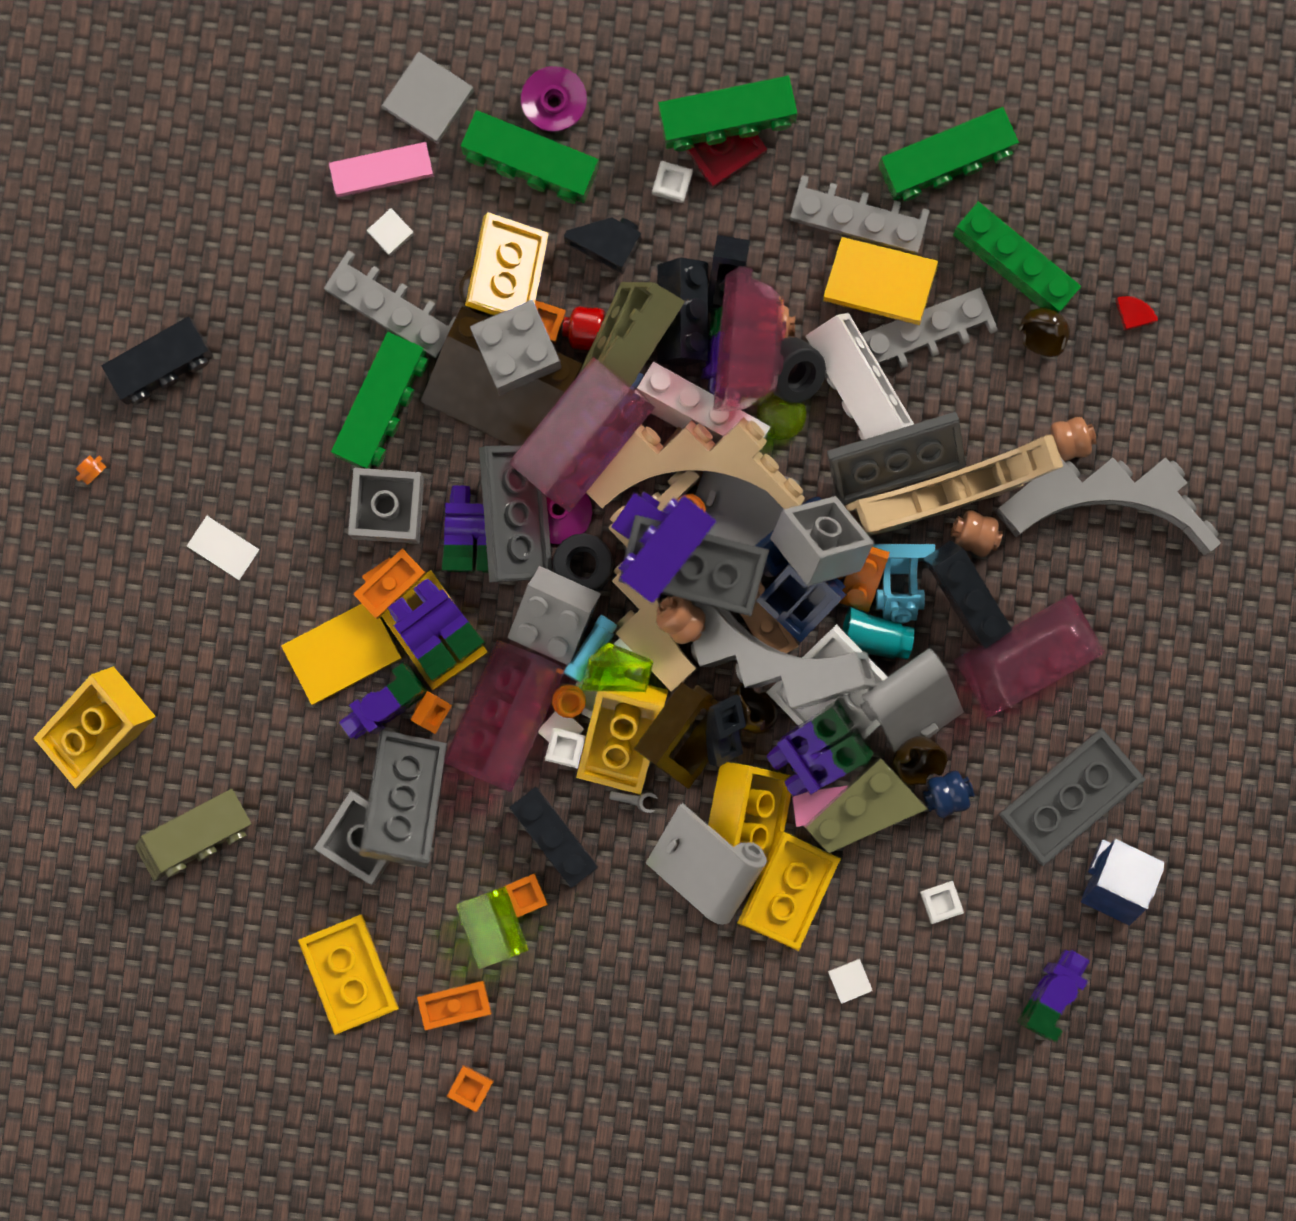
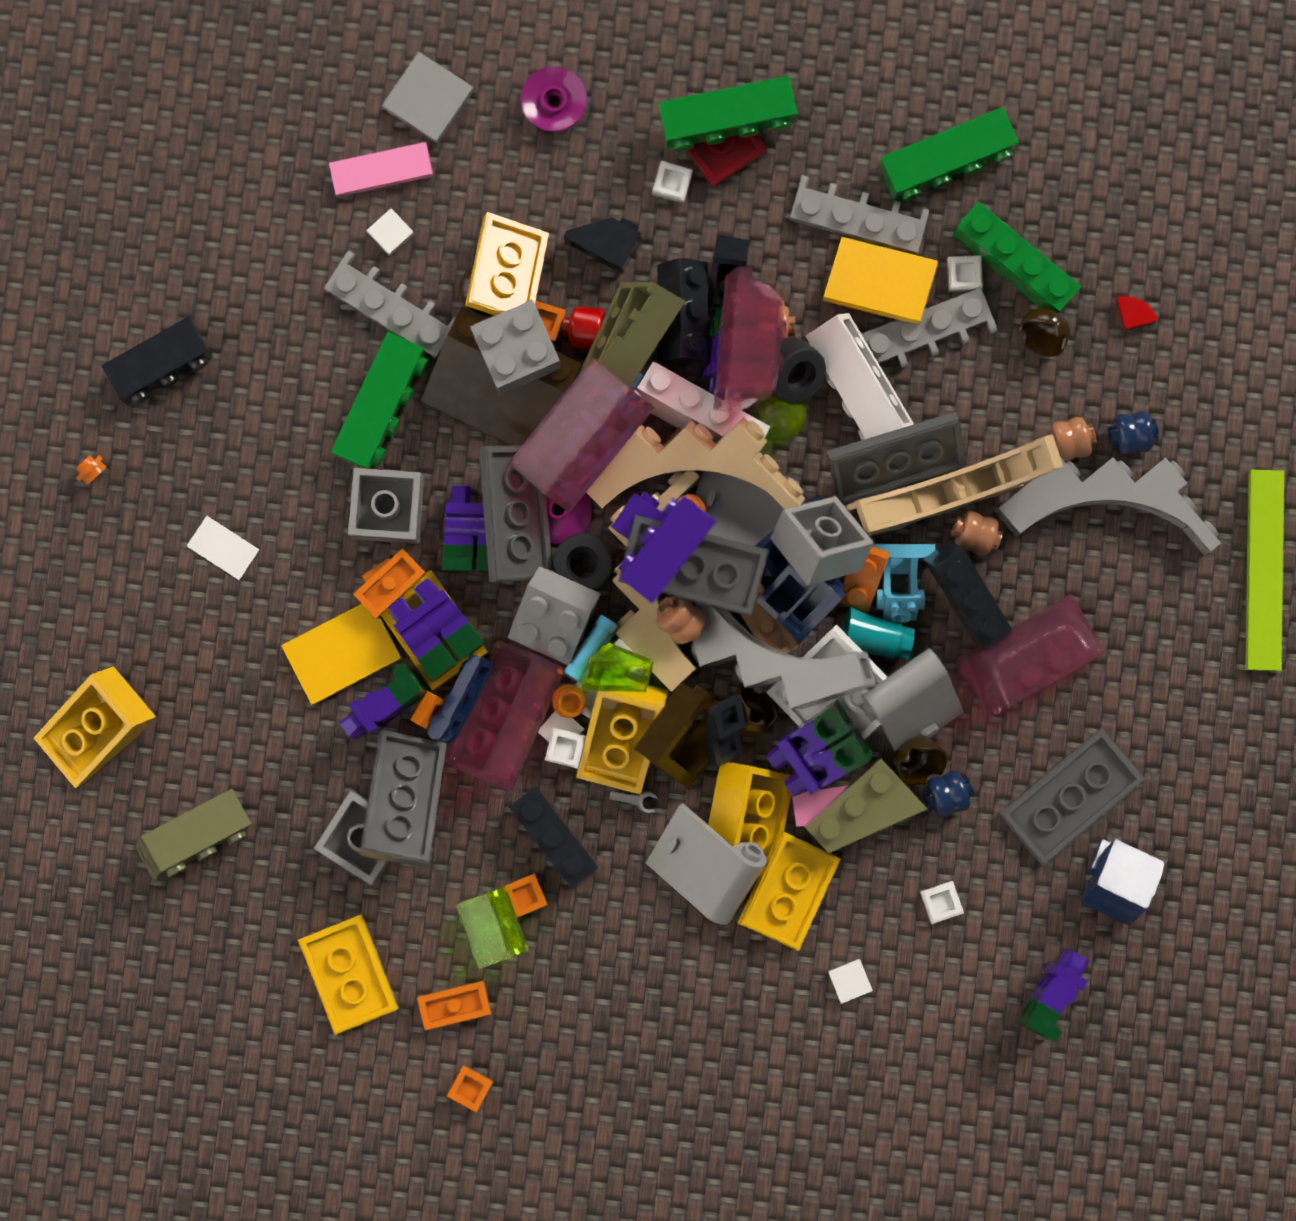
green brick [461,110,599,204] -> none
none -> dark blue hinge [427,653,495,744]
none -> white tile [947,256,983,292]
none -> dark blue piece [1107,411,1159,455]
none -> lime tile [1245,469,1285,671]

